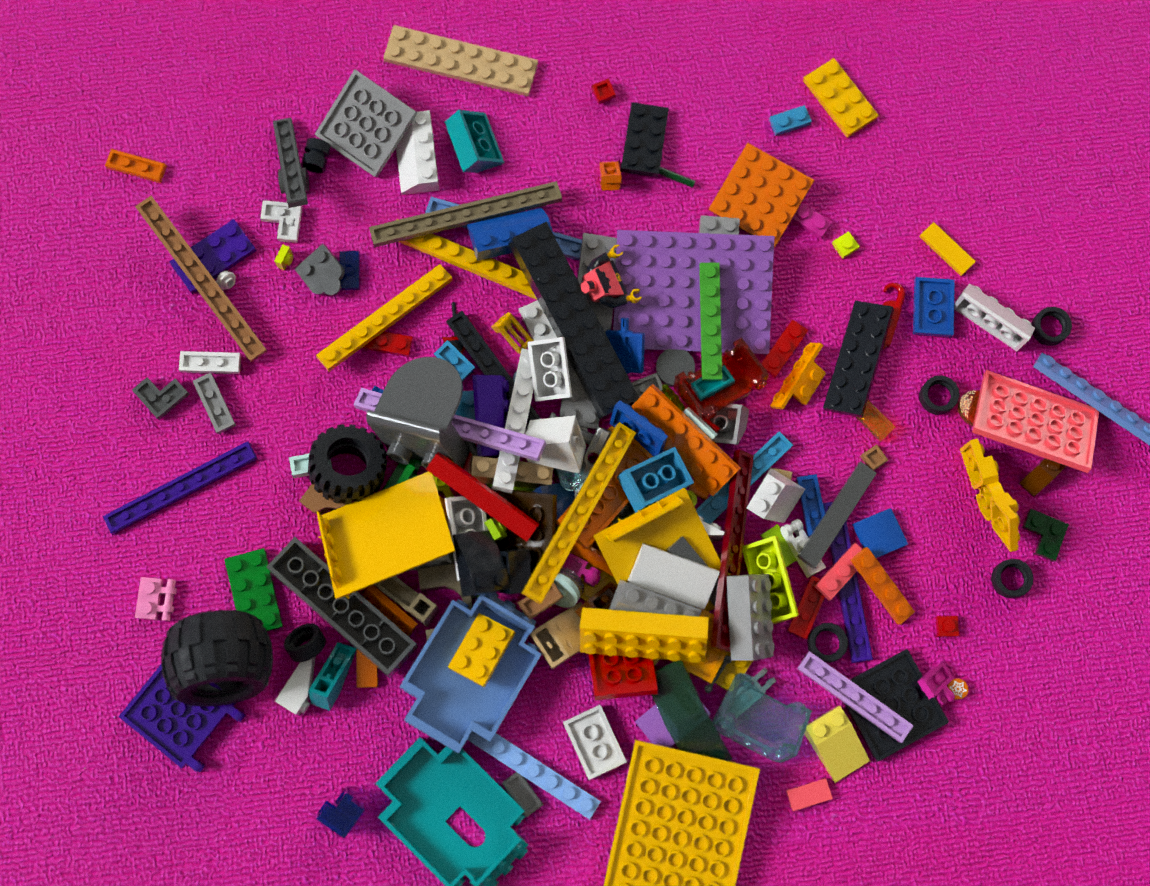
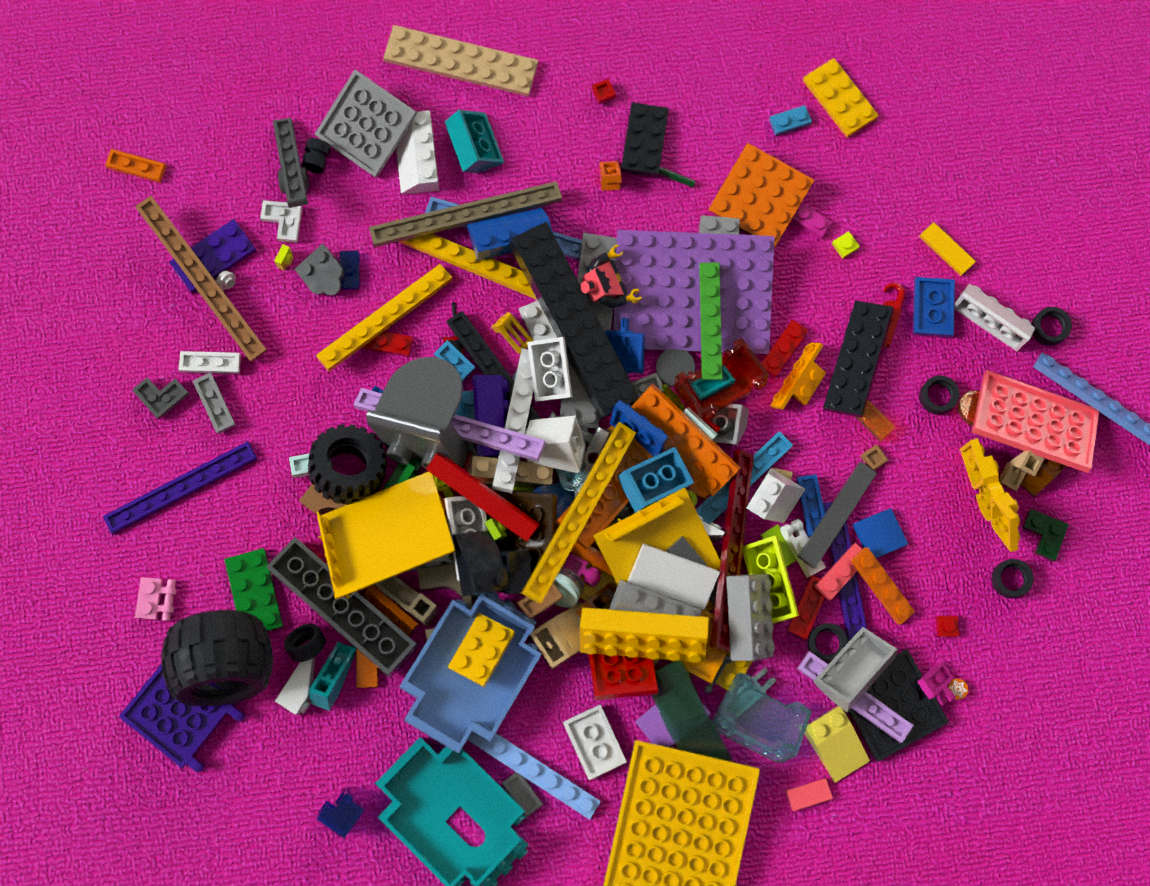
none -> light grey slope [814,627,897,712]
none -> tan slope [999,450,1044,491]

